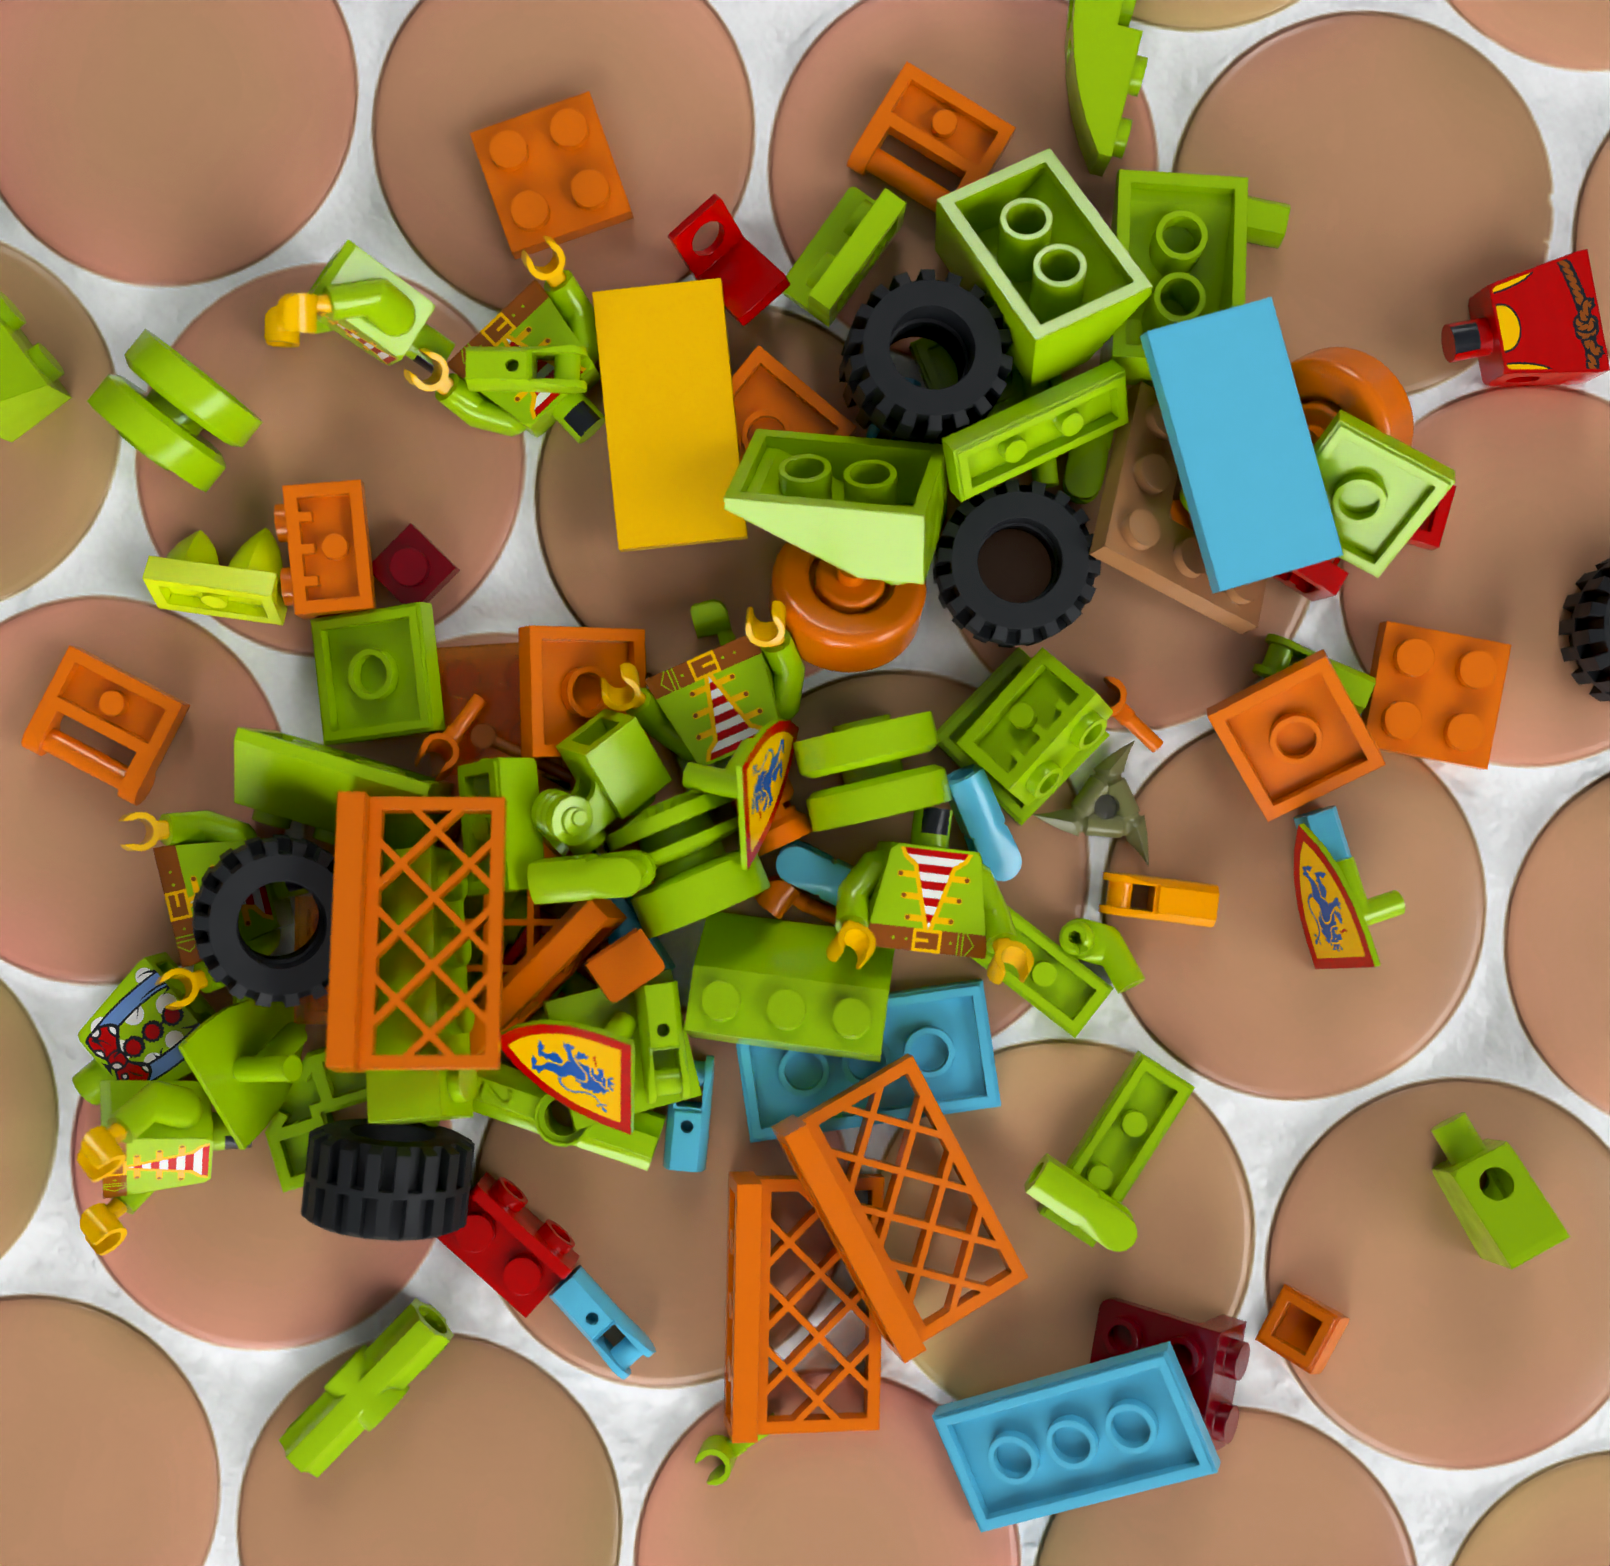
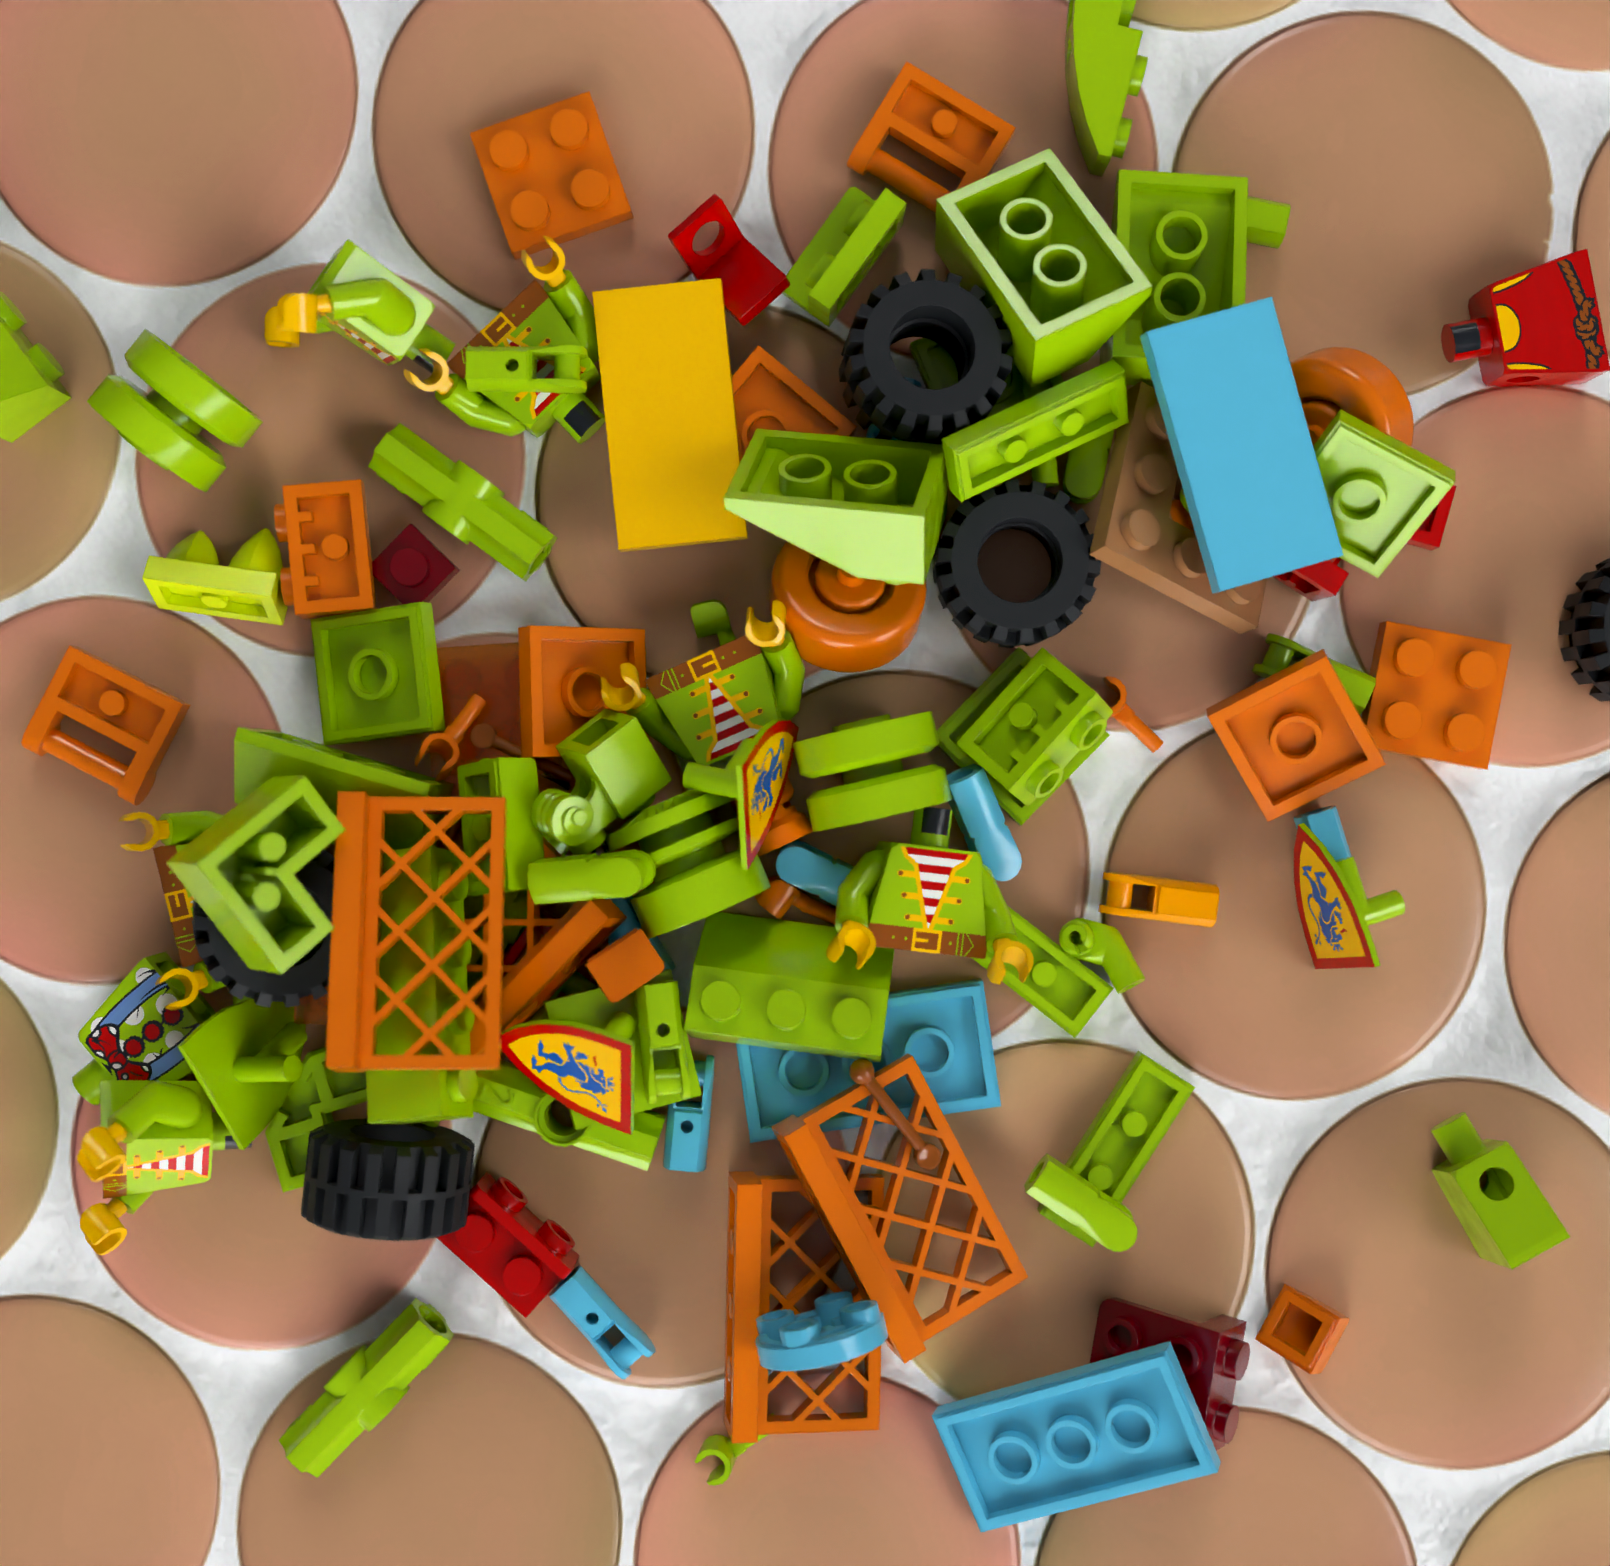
olive piece [1032,740,1149,867] -> none
none -> lime brick [166,775,345,974]
none -> lime piece [368,423,557,582]
none -> medium azure tile [755,1291,888,1371]
none -> dark orange hinge [849,1058,941,1170]

